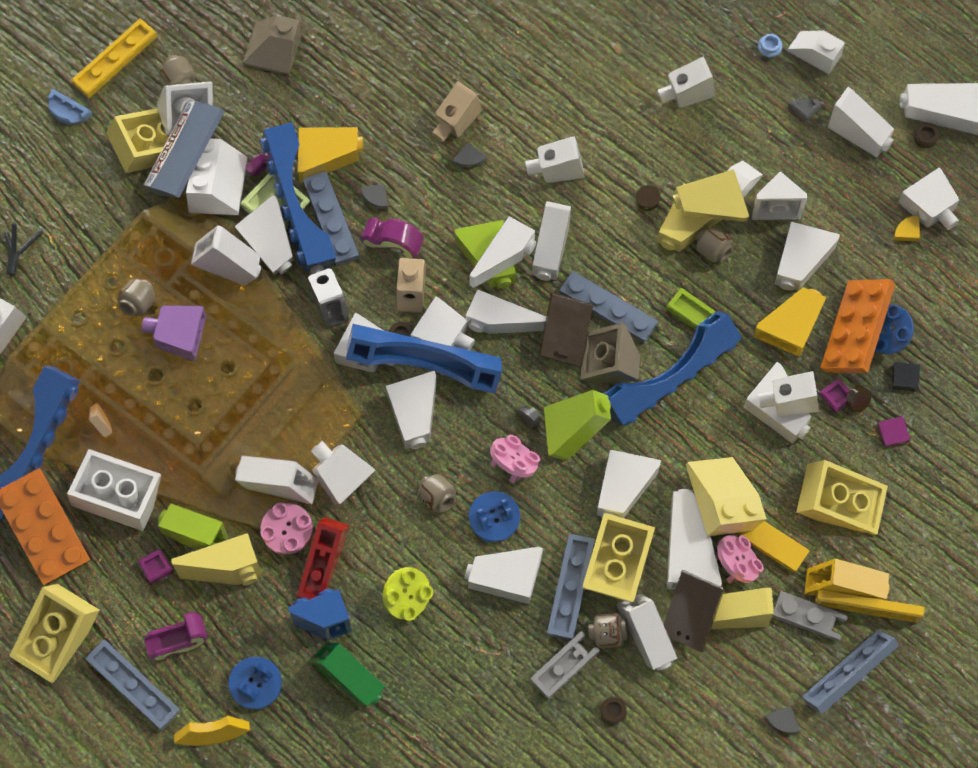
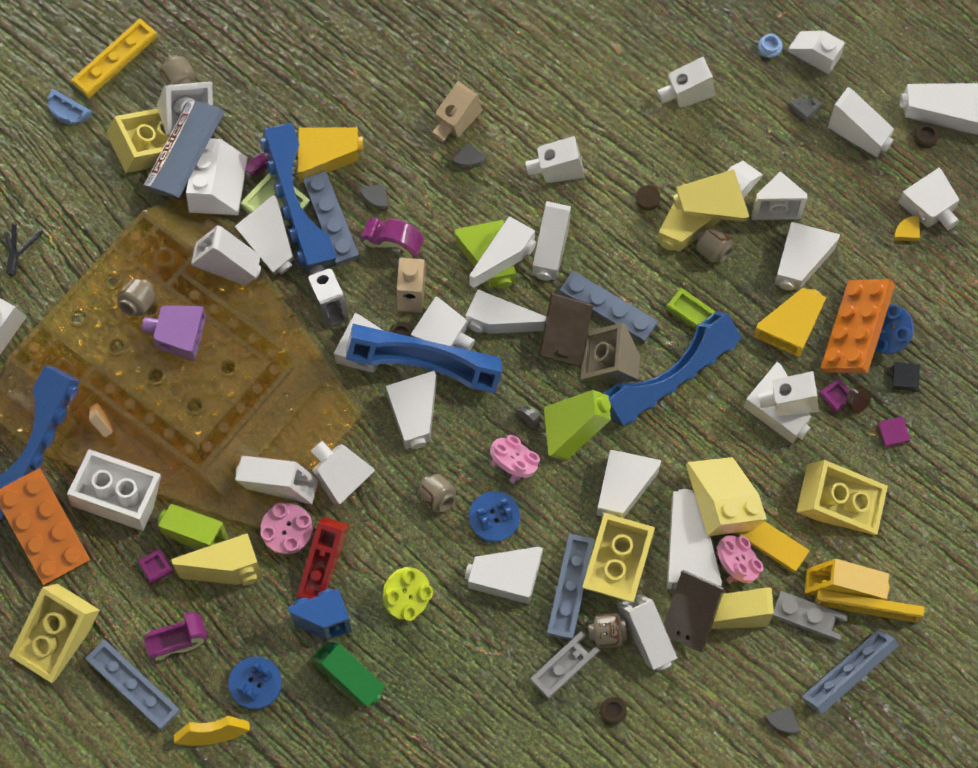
dark tan slope [243,15,302,75] -> none

